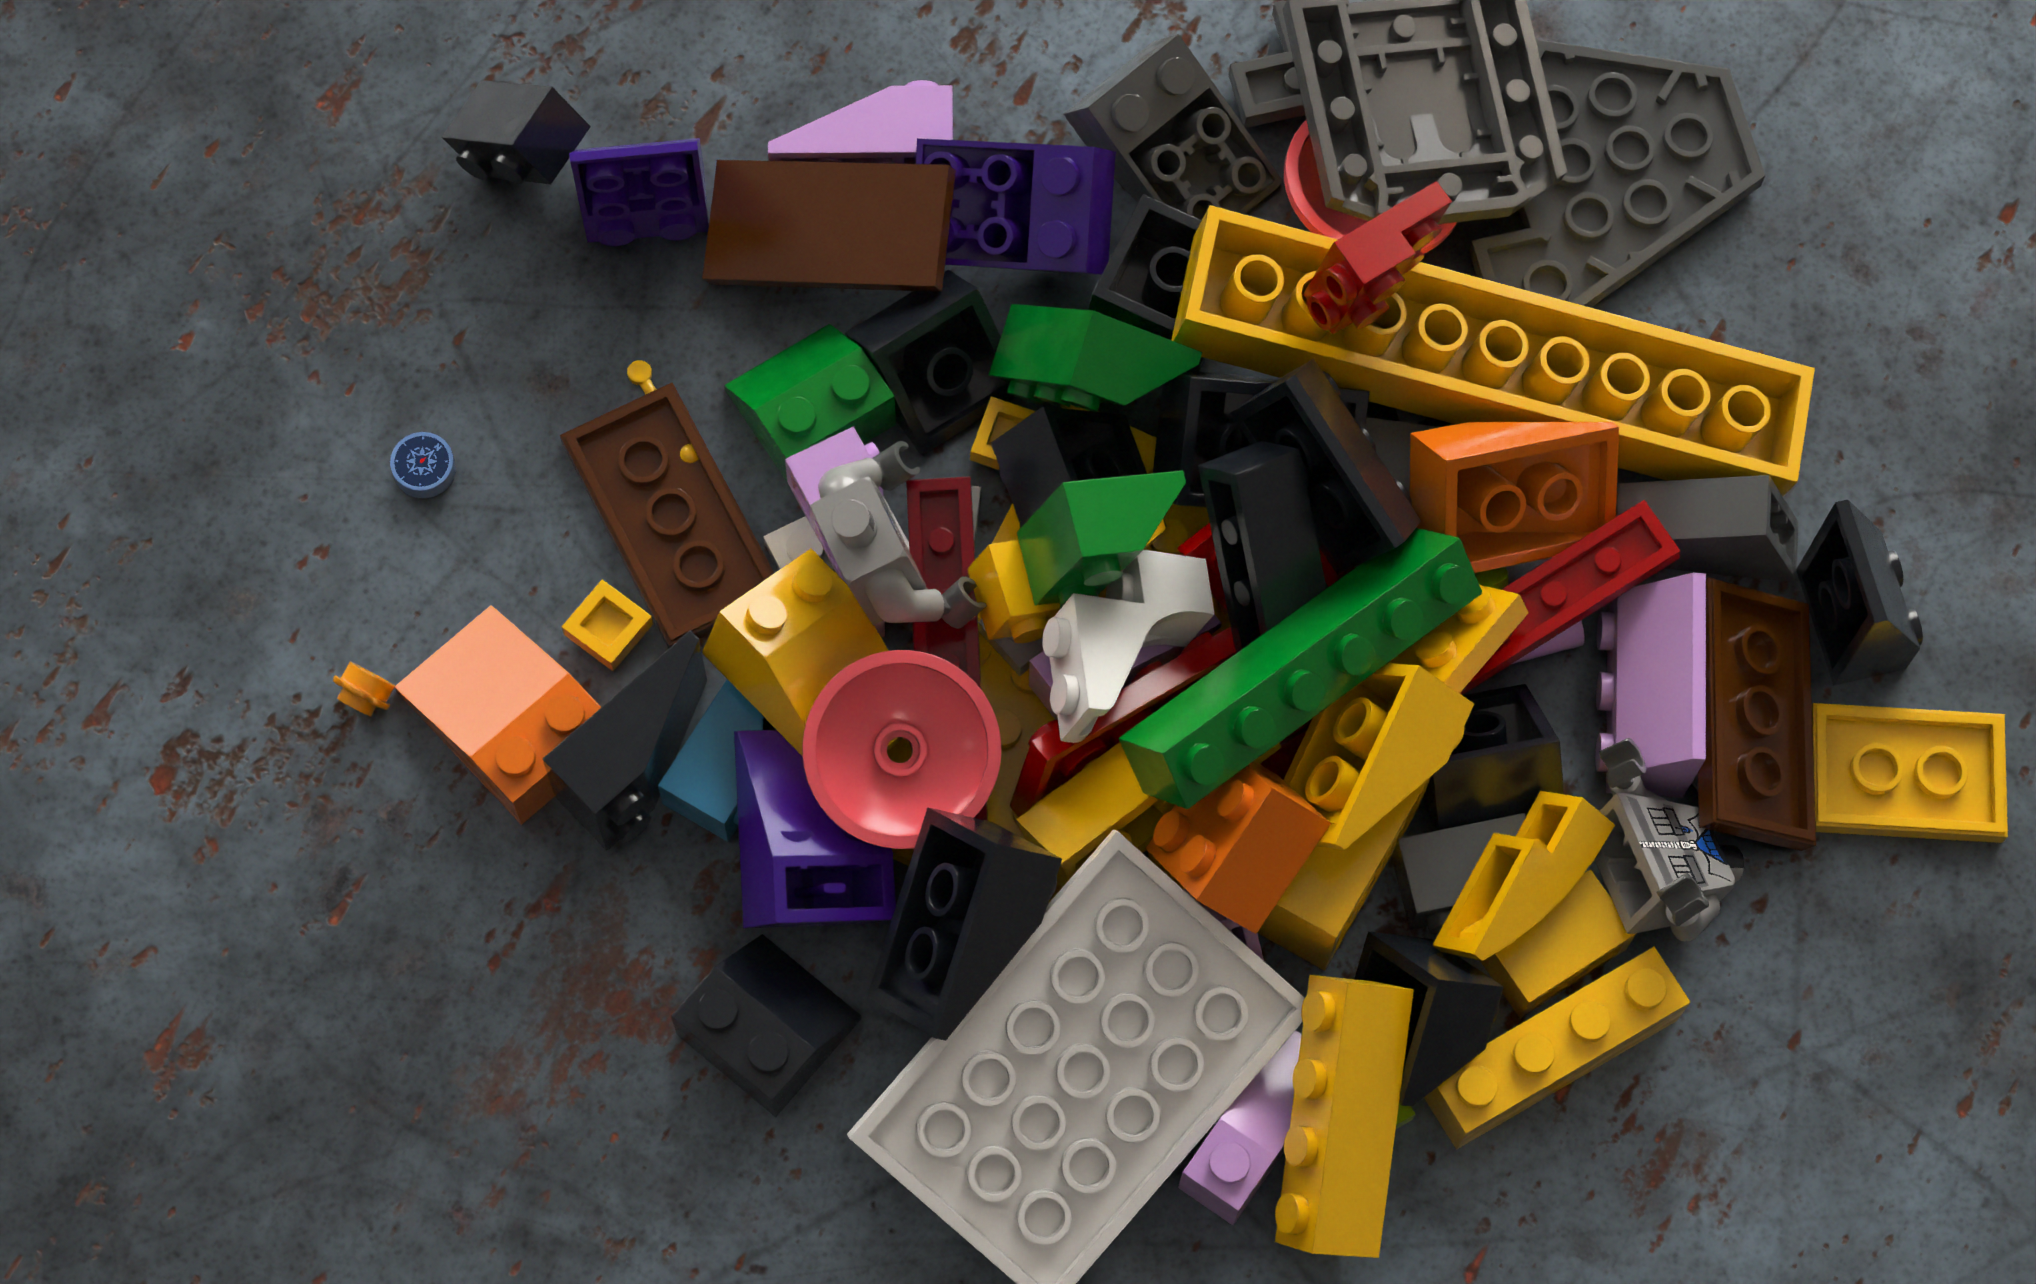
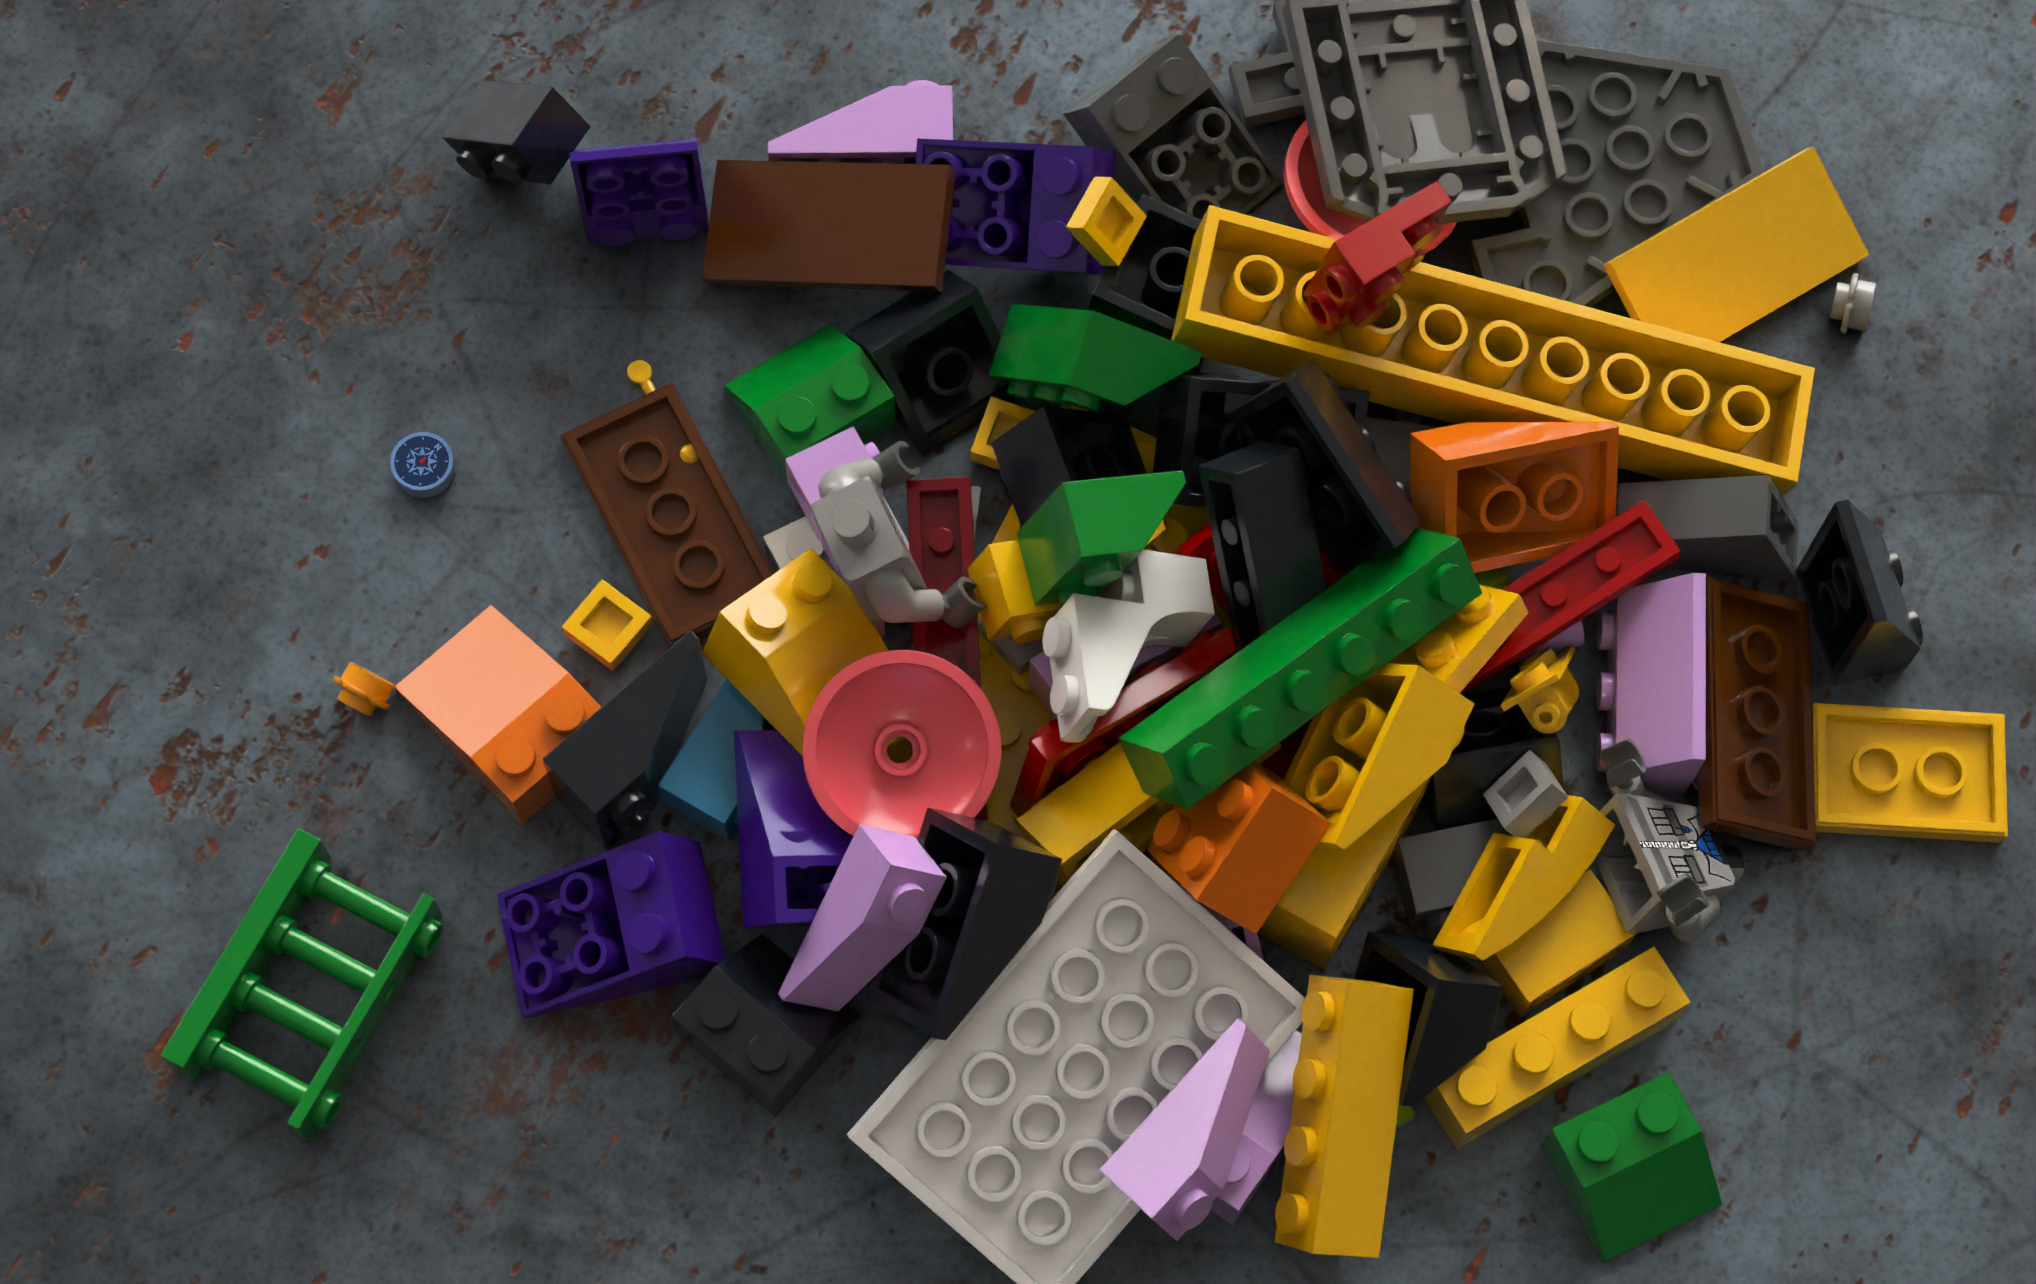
none -> green fence [160,828,444,1143]
none -> dark purple slope [497,831,726,1018]
none -> lavender slope [778,824,947,1011]
none -> yellow plate [1066,177,1147,266]
none -> lavender slope [1099,1018,1270,1241]
none -> light grey plate [1483,750,1568,838]
none -> yellow hinge [1501,645,1580,734]
none -> green slope [1541,1072,1722,1264]
none -> yellow tile [1603,146,1870,342]
none -> light grey plate [1830,273,1876,334]

